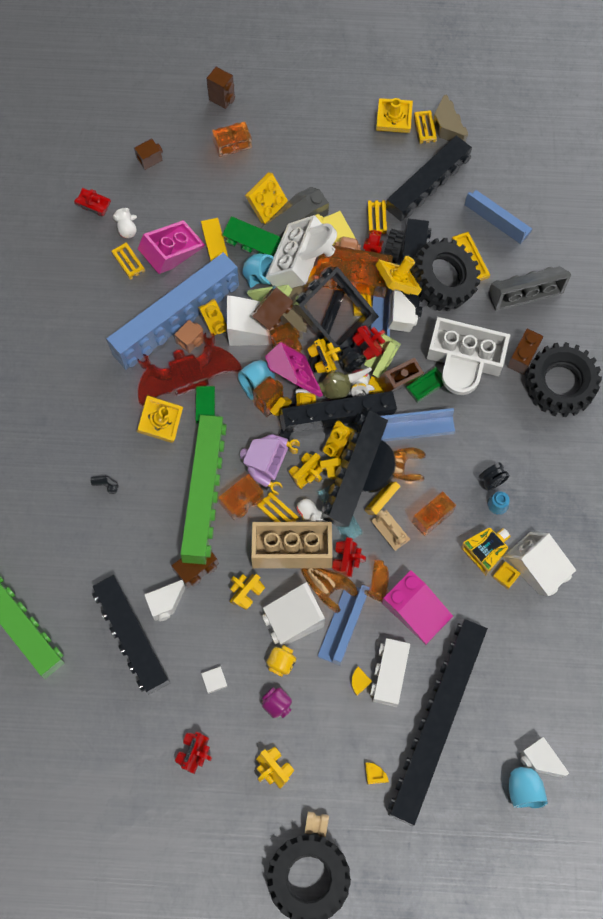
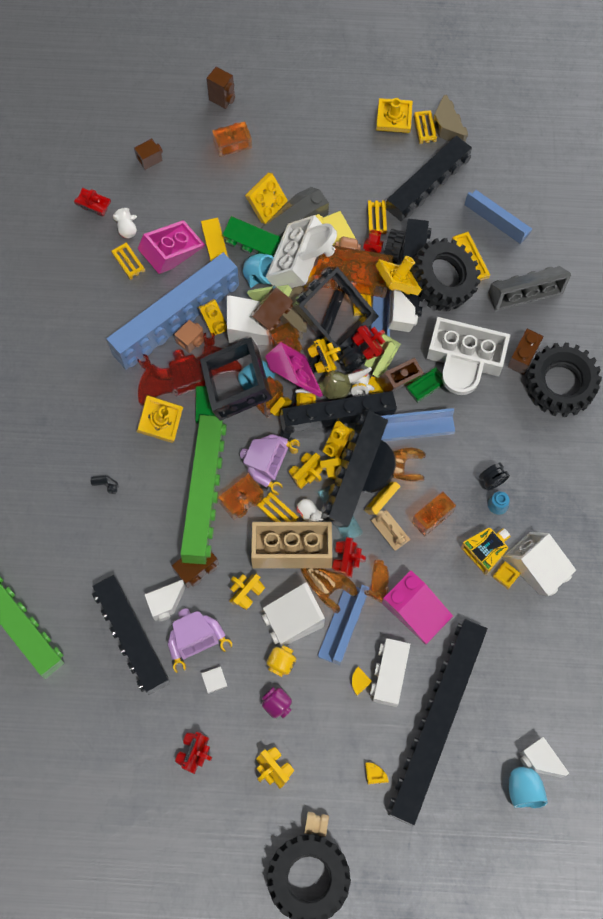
none -> lavender torso [168,609,232,673]
none -> black window [200,337,273,421]

